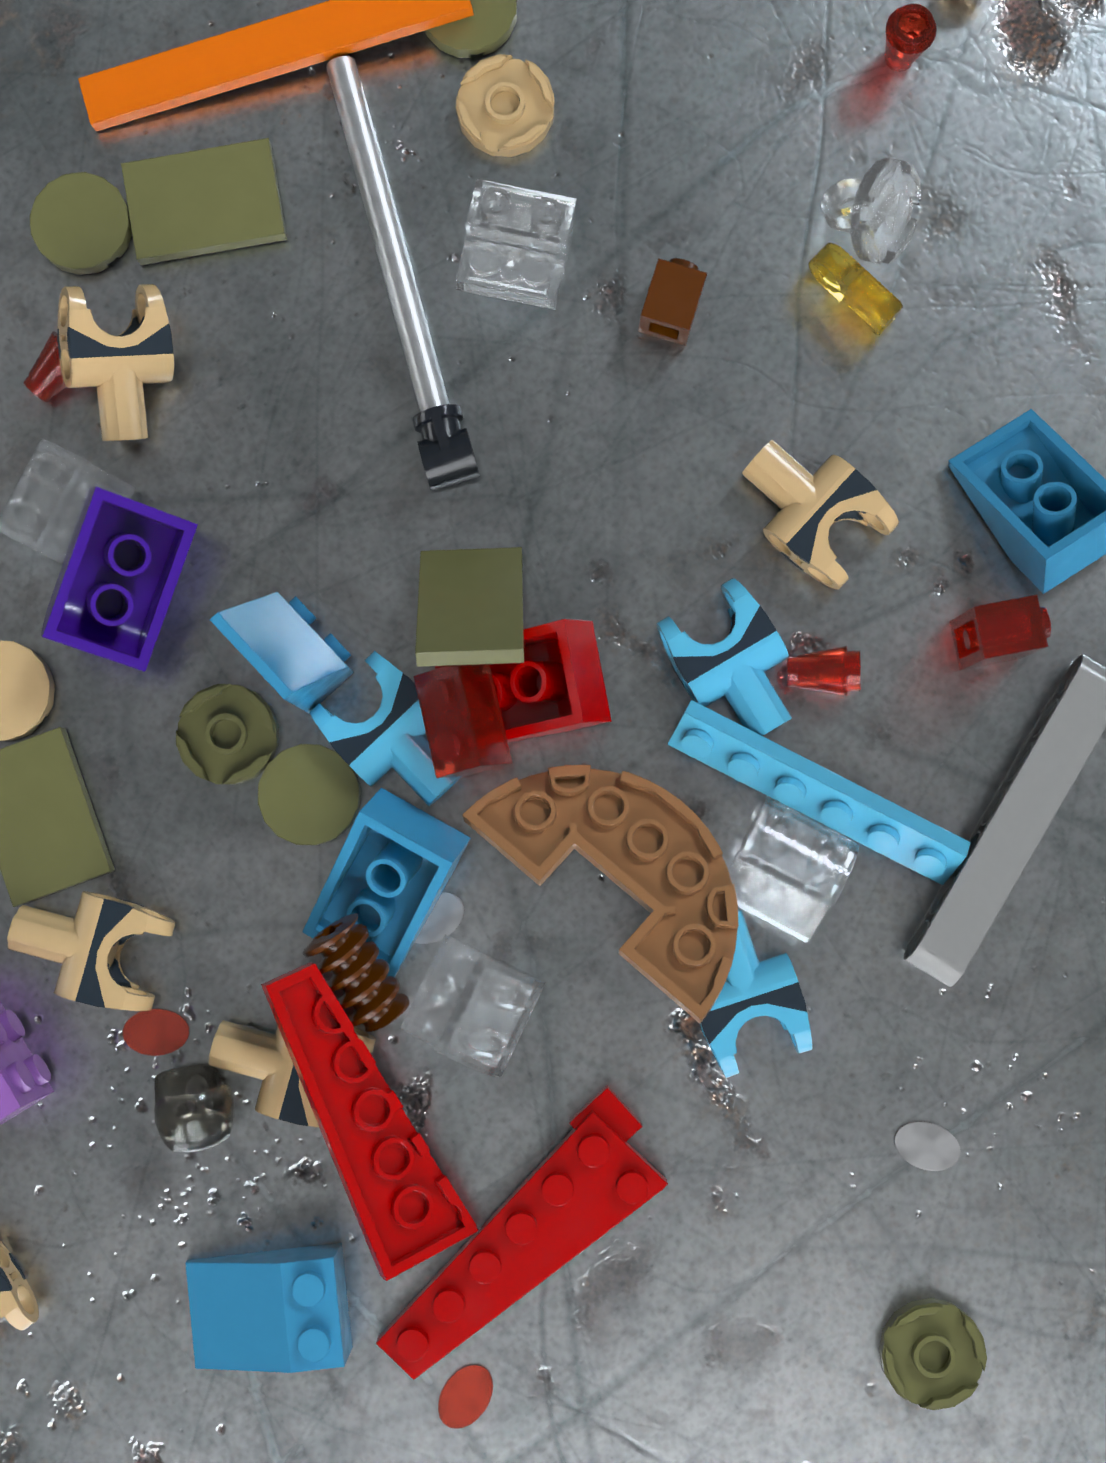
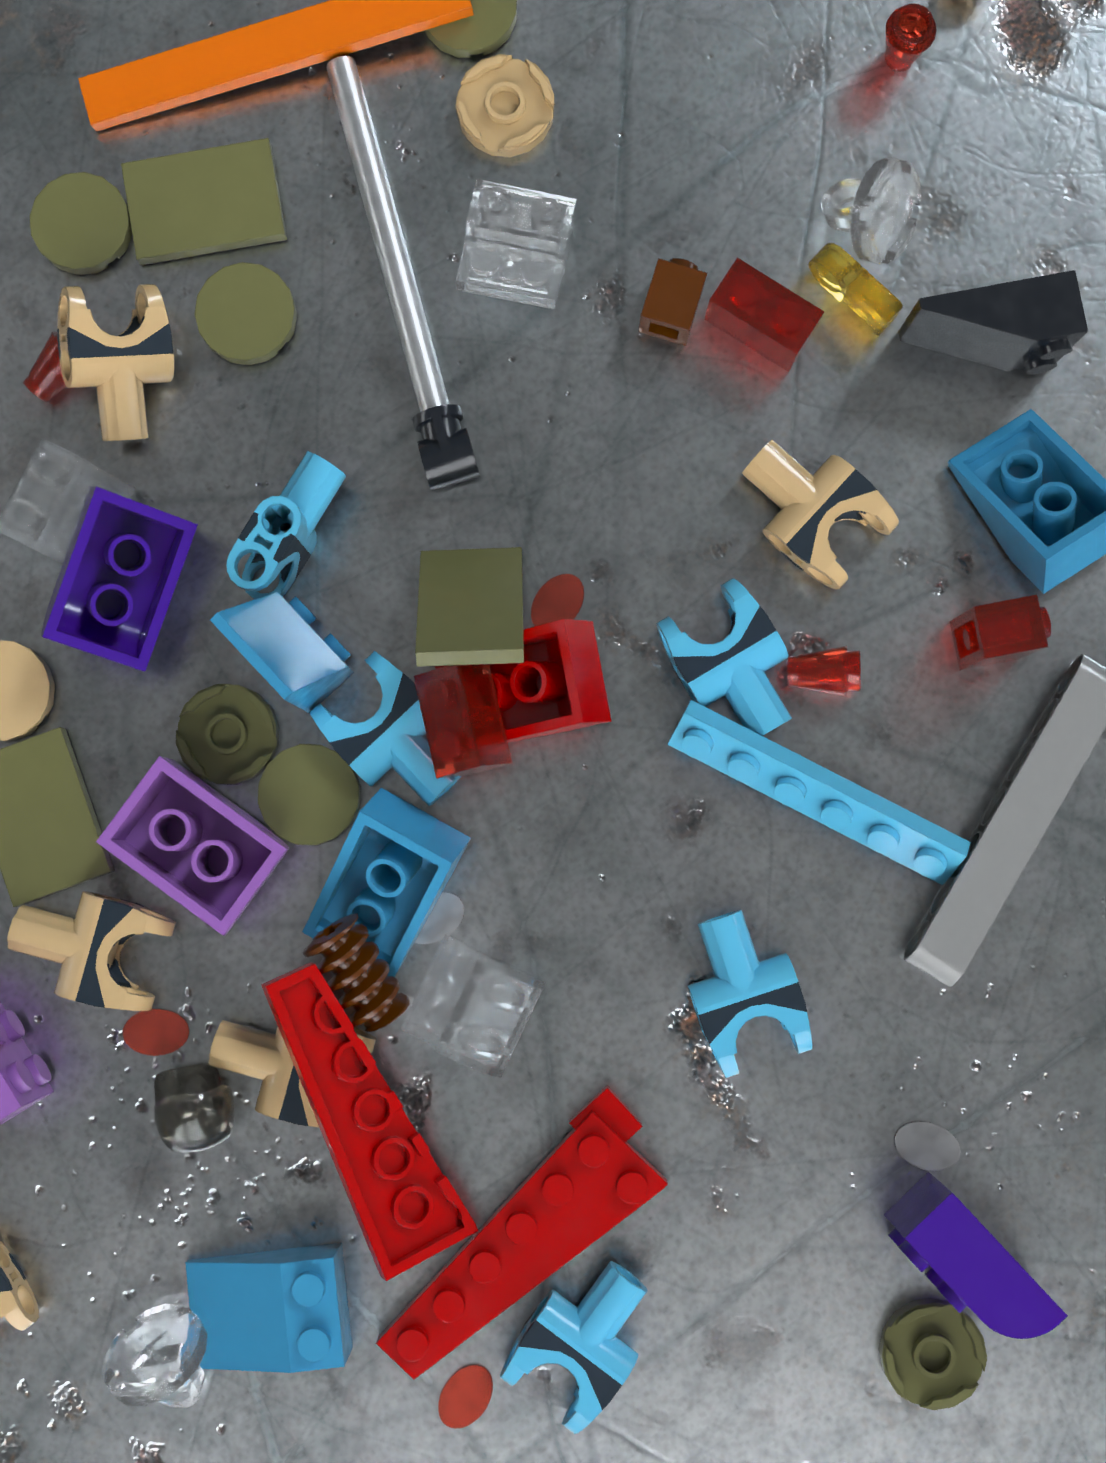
medium nougat plate [462,765,739,1023] -> none
clear brick [728,796,859,943] -> none
none -> medium lavender brick [96,756,289,936]
none -> clear tile [101,1304,208,1408]
none -> olive tile [194,262,297,365]
none -> medium azure connector [227,451,346,600]
none -> medium azure connector [500,1261,648,1434]
none -> clear red sticker [531,574,584,626]
none -> clear red brick [704,257,824,372]
none -> dark purple brick [884,1172,1068,1339]
none -> black slope [898,270,1088,374]

